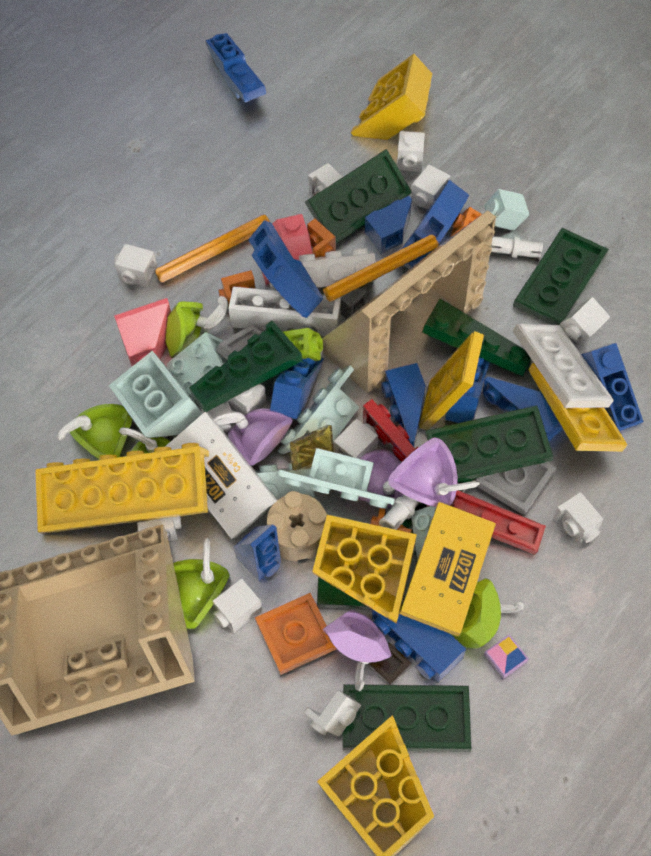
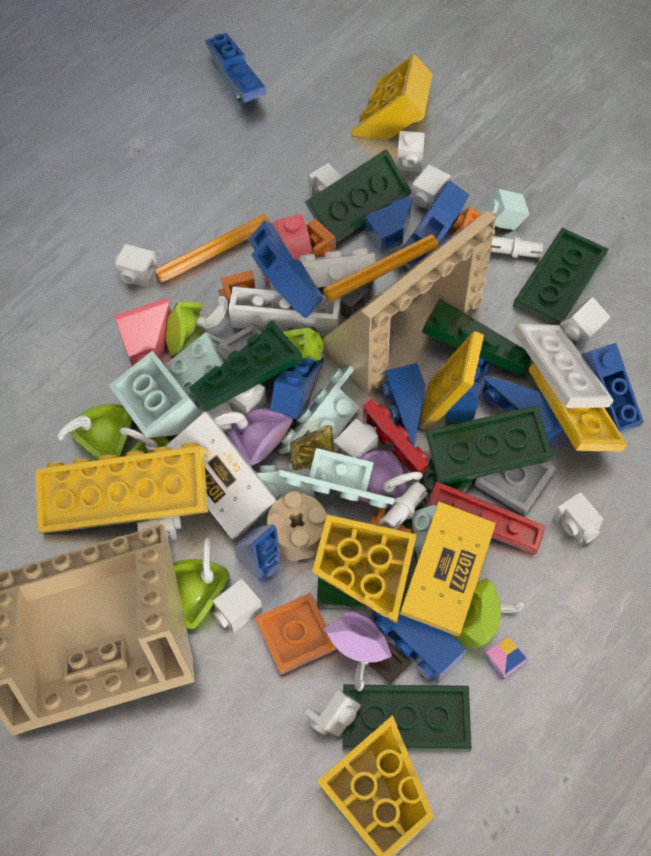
lavender hat [388,438,480,507] -> none

